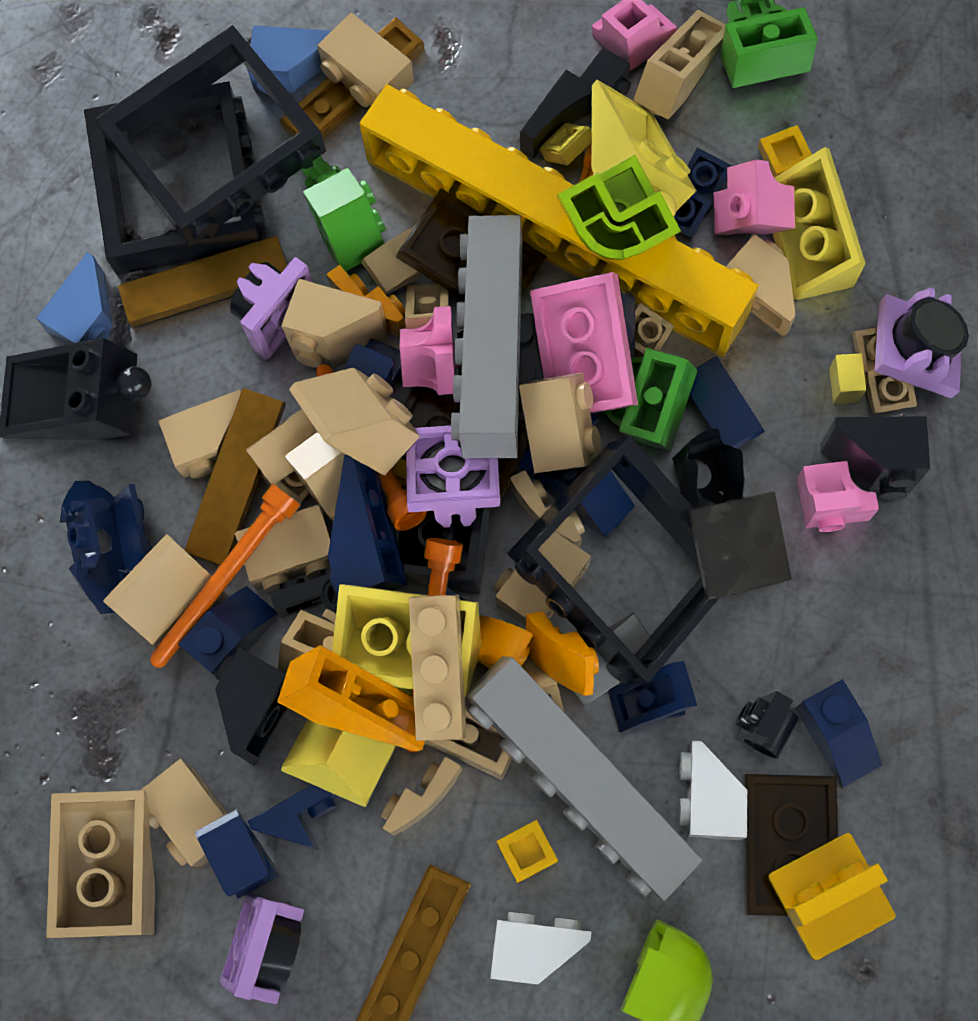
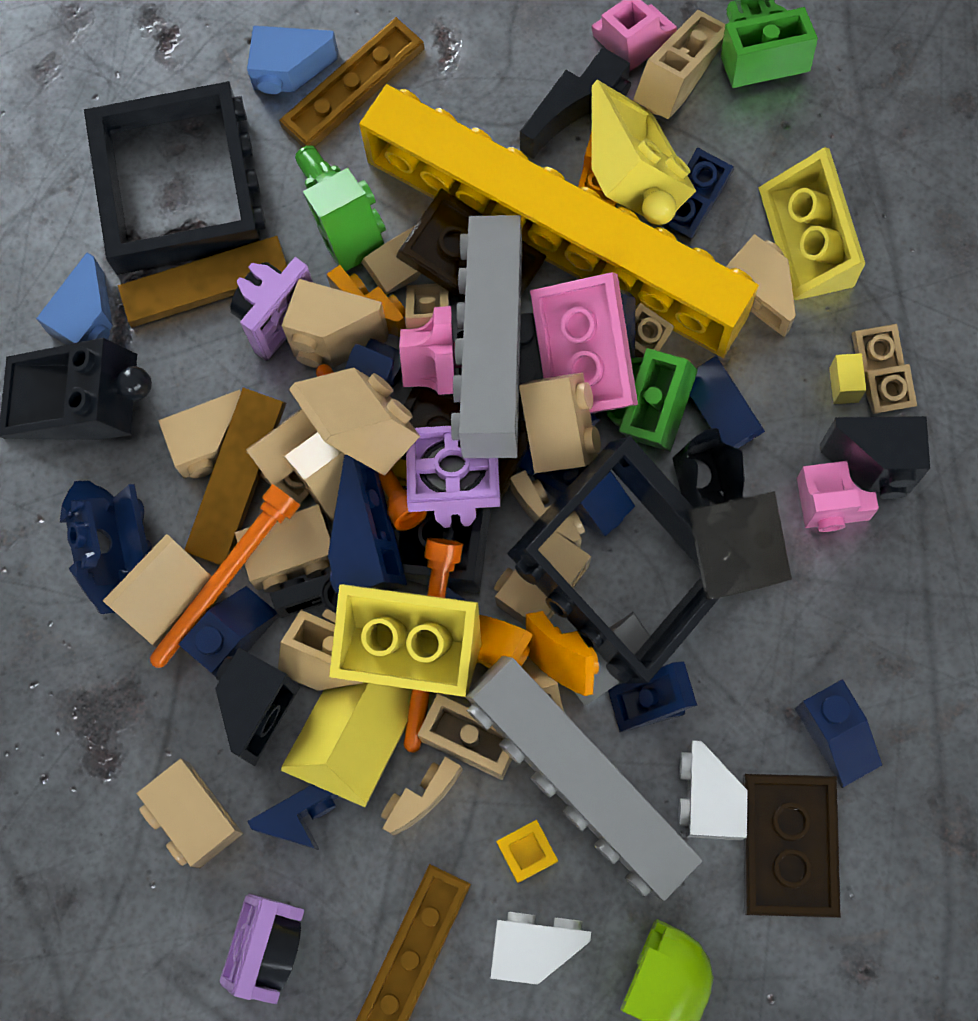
tan slope [46,790,155,938] -> none
black window [95,25,326,247] -> none
dark blue slope [195,809,279,899] -> none
light orange slope [277,645,425,752] -> none
tan brick [317,12,414,108] -> none
tan plate [409,595,466,741] -> none
light yellow tile [539,123,592,166] -> none
lime brick [557,155,681,260] -> none
bright pink brick [713,159,795,236] -> none
black plate [735,691,799,759] -> none
yellow plate [758,125,812,177] -> none
yellow bracket [768,833,896,960] -> none
piece [874,288,969,398] -> none

